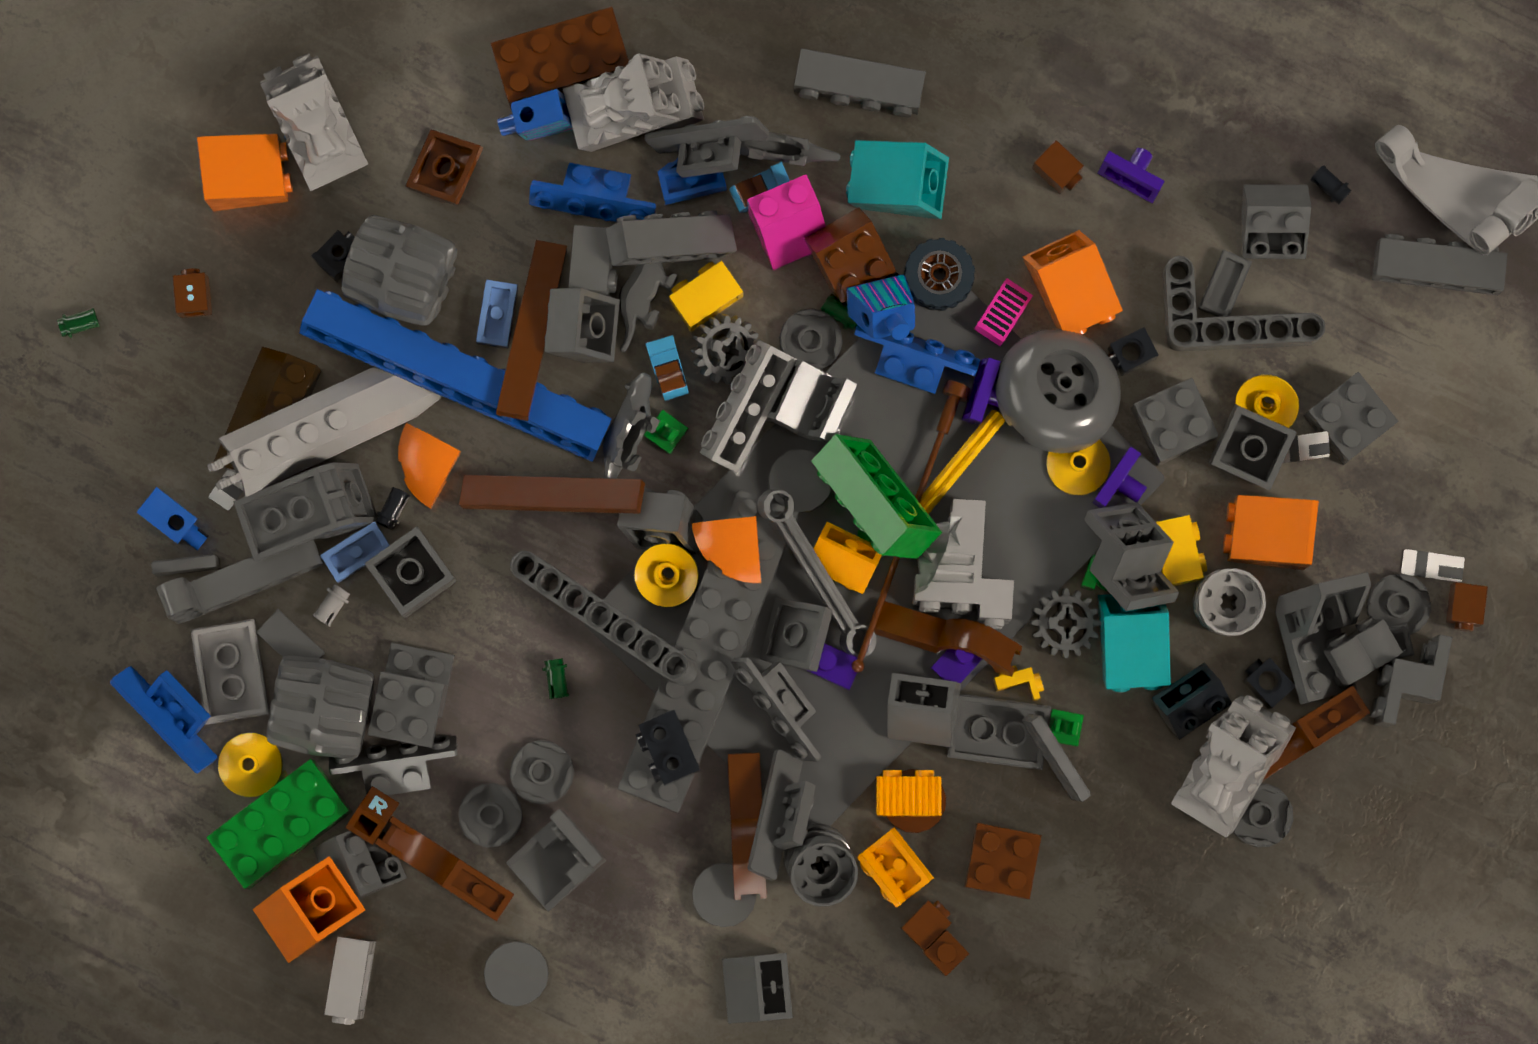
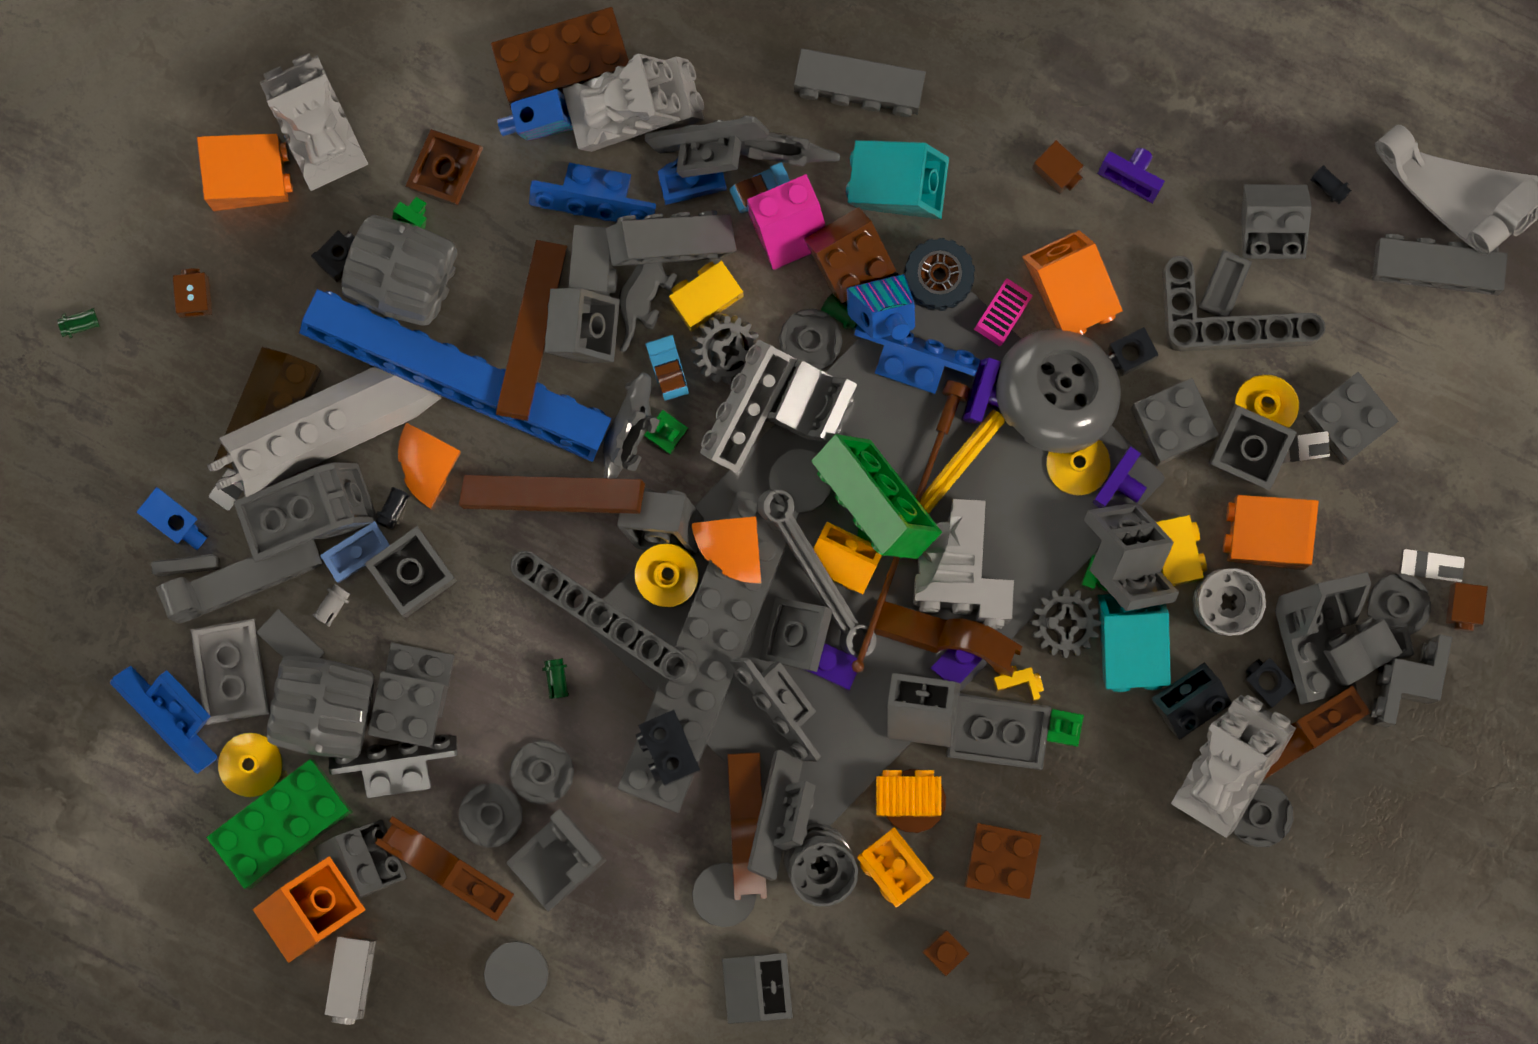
reddish brown brick [345,786,400,845] -> none
medium blue plate [476,280,518,348] -> none
reddish brown brick [901,900,952,951] -> none
dark grey tile [1021,714,1091,802] -> none
none -> green tile [392,197,427,229]

